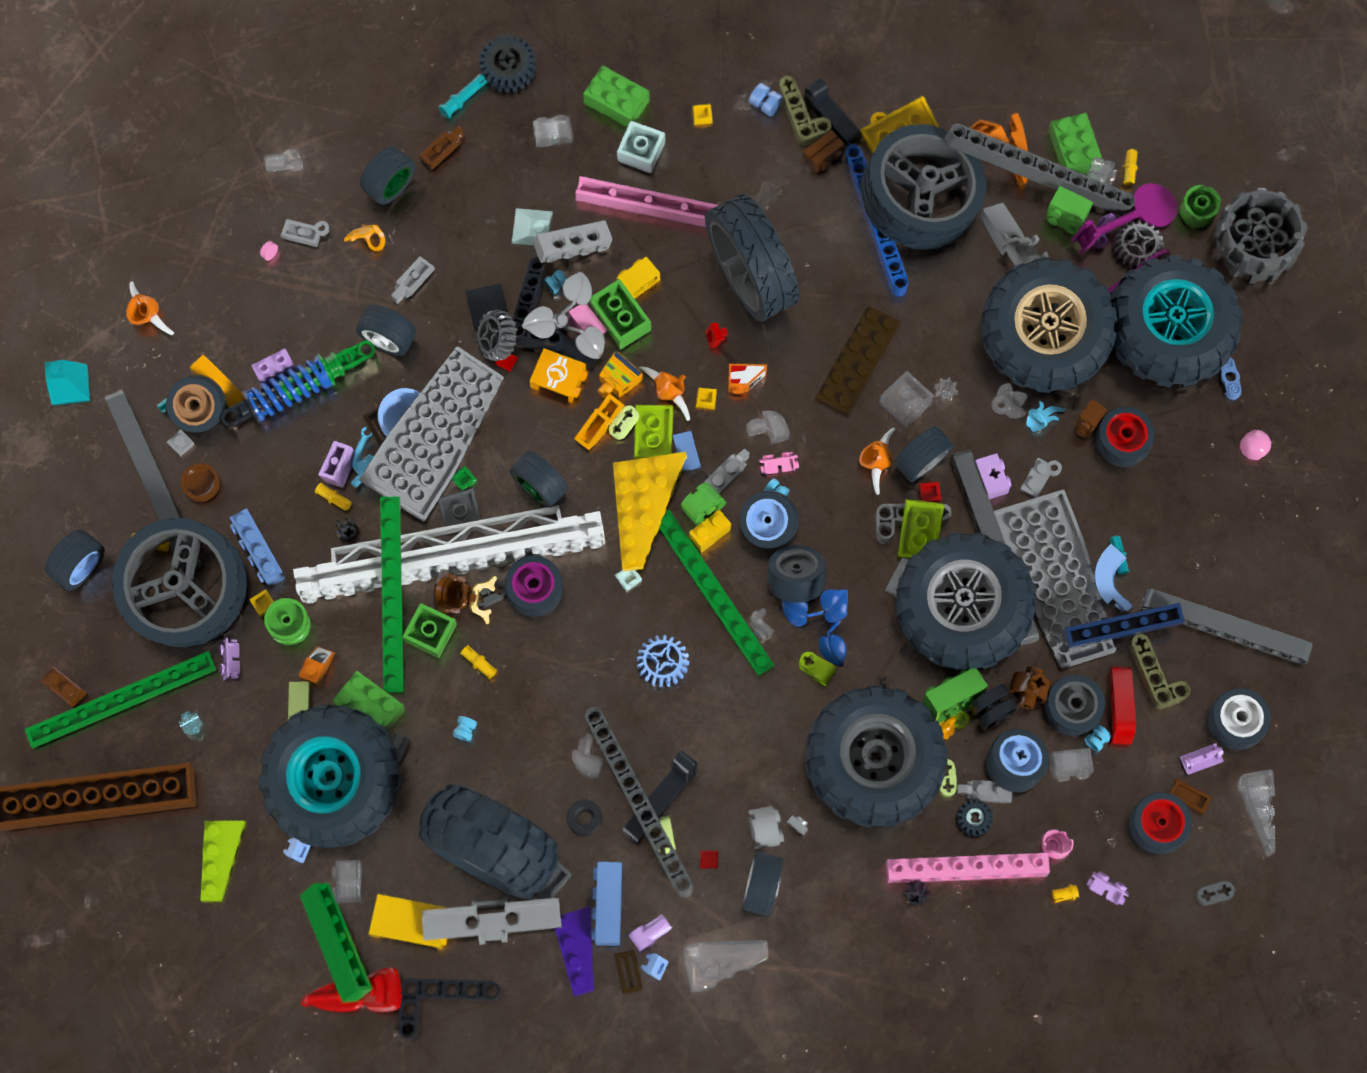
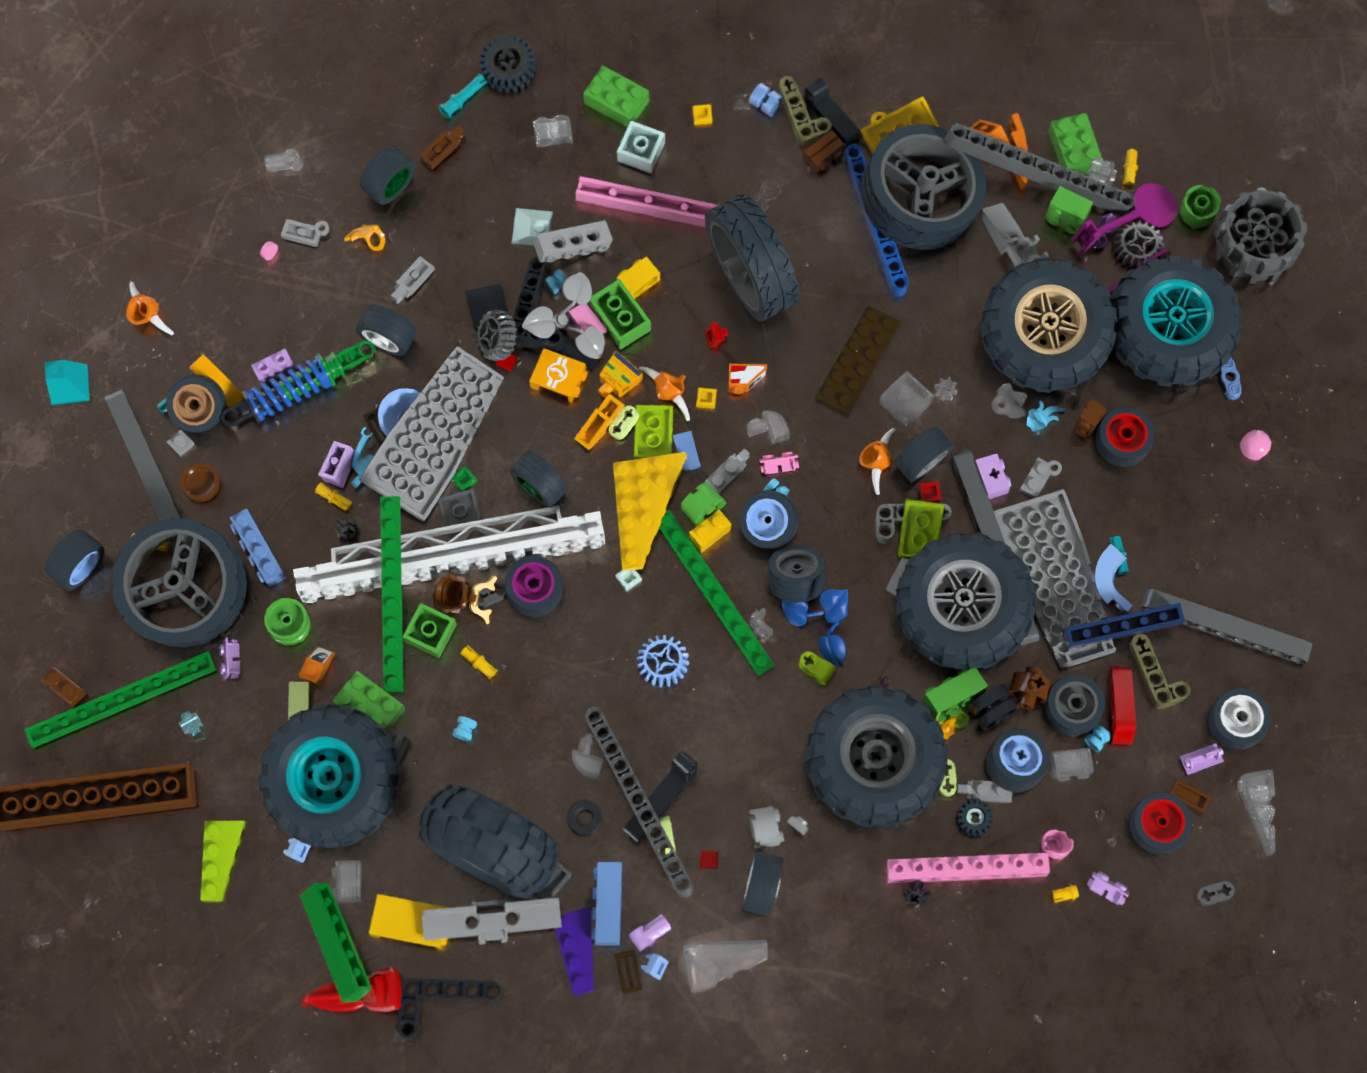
yellow tile [249,589,274,617] -> none

